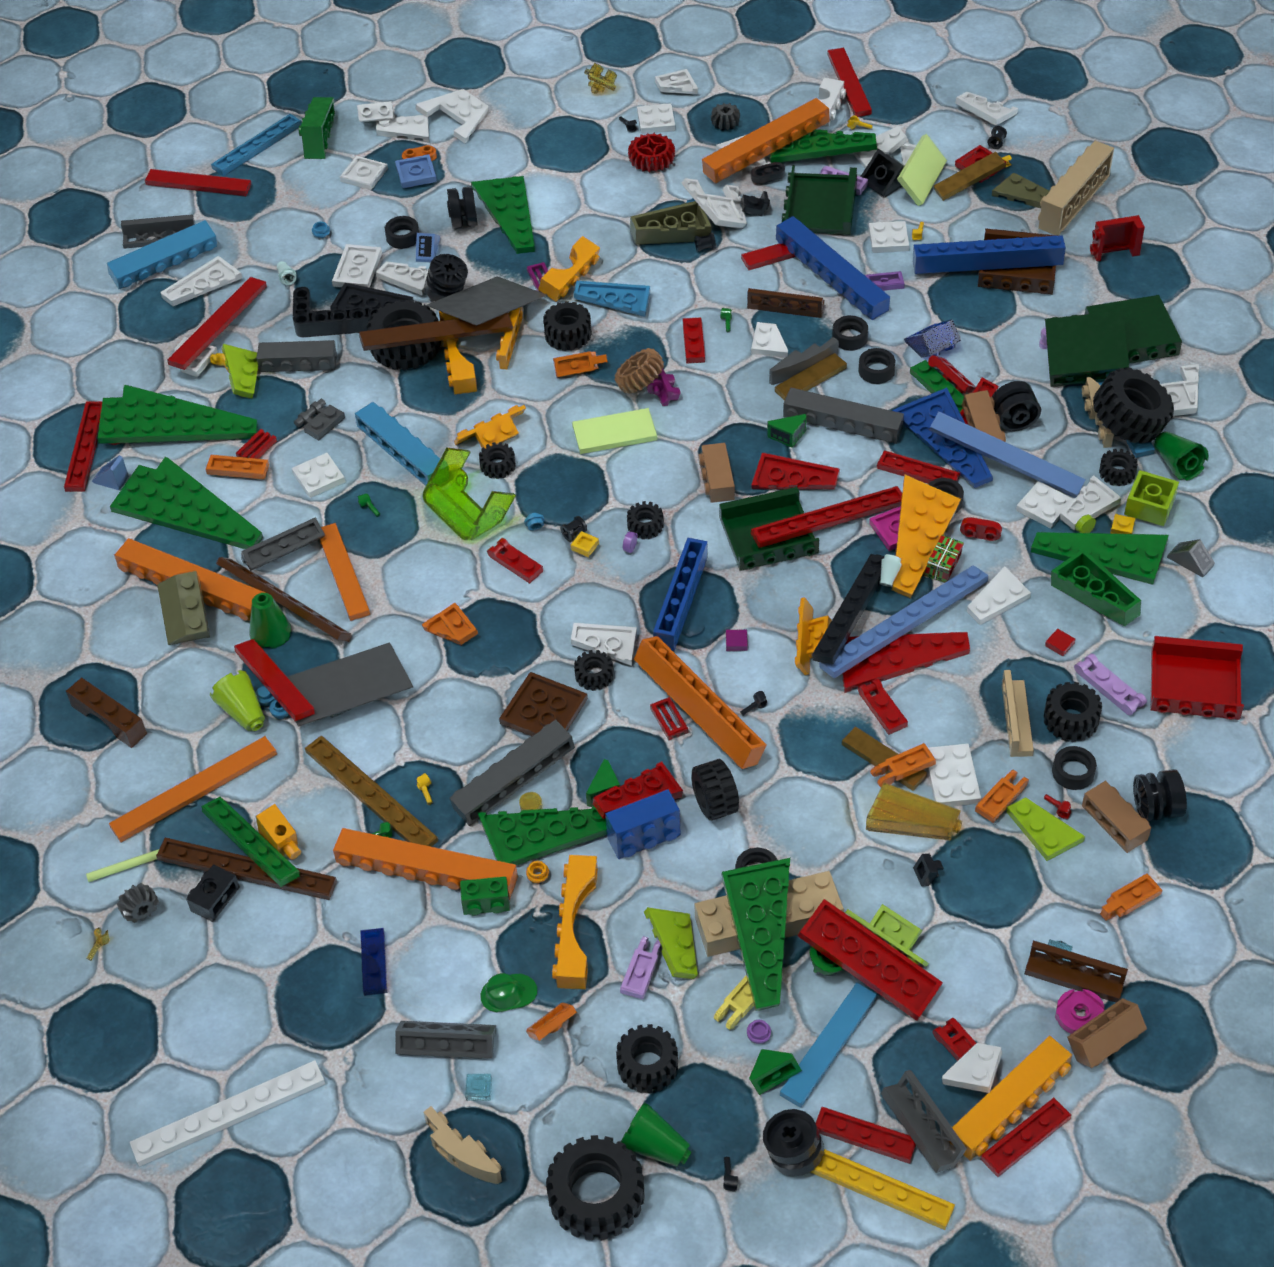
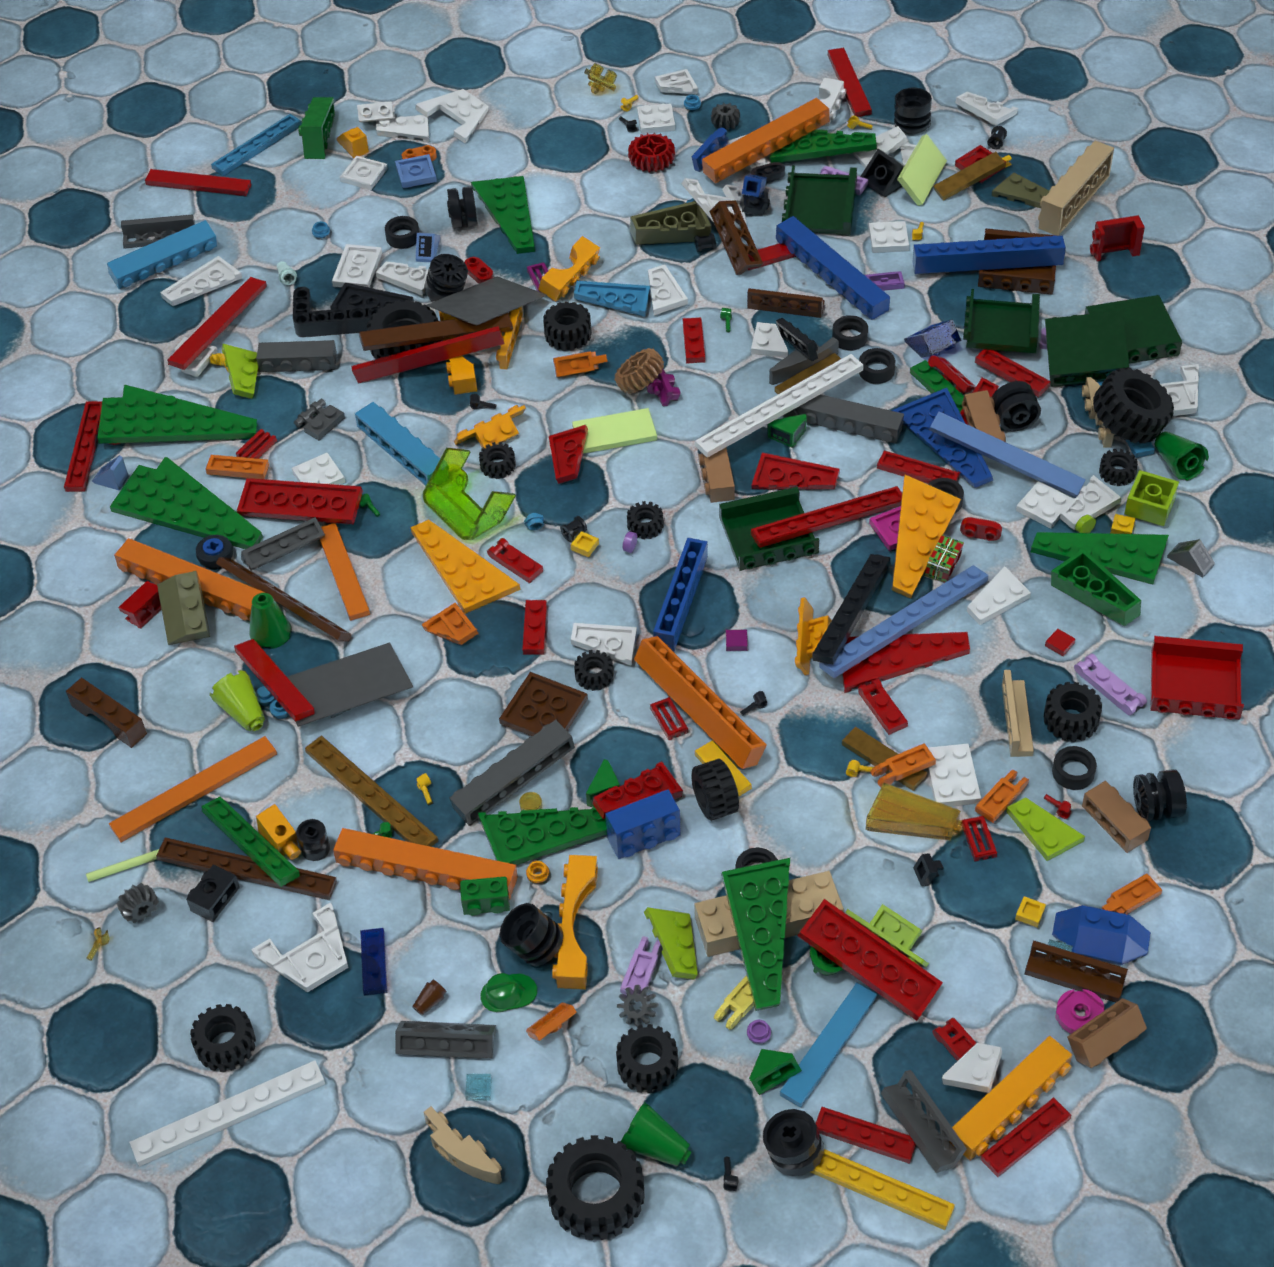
light aqua cone [880,554,902,587] -> none
none -> red hinge [118,581,162,629]
none -> black tyre [190,1004,256,1072]
none -> black wheel [196,535,233,568]
none -> red plate [237,478,363,524]
none -> white wing [251,902,348,992]
none -> black wheel [296,819,330,861]
none -> light orange slope [336,127,369,158]
none -> red tile [351,326,505,384]
none -> light orange wing [411,520,521,614]
none -> reddish brown cone [412,979,447,1016]
none -> red plate [464,257,493,284]
none -> black hand [470,394,497,410]
none -> black wheel [499,903,563,966]
none -> red plate [522,600,547,655]
none -> red wing [549,425,588,484]
none -> dark grey gear [617,985,659,1027]
none -> yellow hand [620,95,638,112]
none -> white wing [648,264,688,315]
none -> dark azure plate [684,95,701,111]
none -> blue hinge [691,128,729,172]
none -> white plate [695,354,863,458]
none -> yellow tile [695,740,752,796]
none -> reddish brown fence [709,200,763,275]
none -> blue brick [742,174,767,197]
none -> black plate [776,318,818,362]
none -> yellow hand [846,760,873,777]
none -> black wheel [894,87,932,134]
none -> red tile [961,816,997,862]
none -> dark green panel [963,289,1040,353]
none -> red plate [975,349,1051,398]
none -> yellow plate [1015,896,1046,928]
none -> blue wedge [1052,905,1151,965]

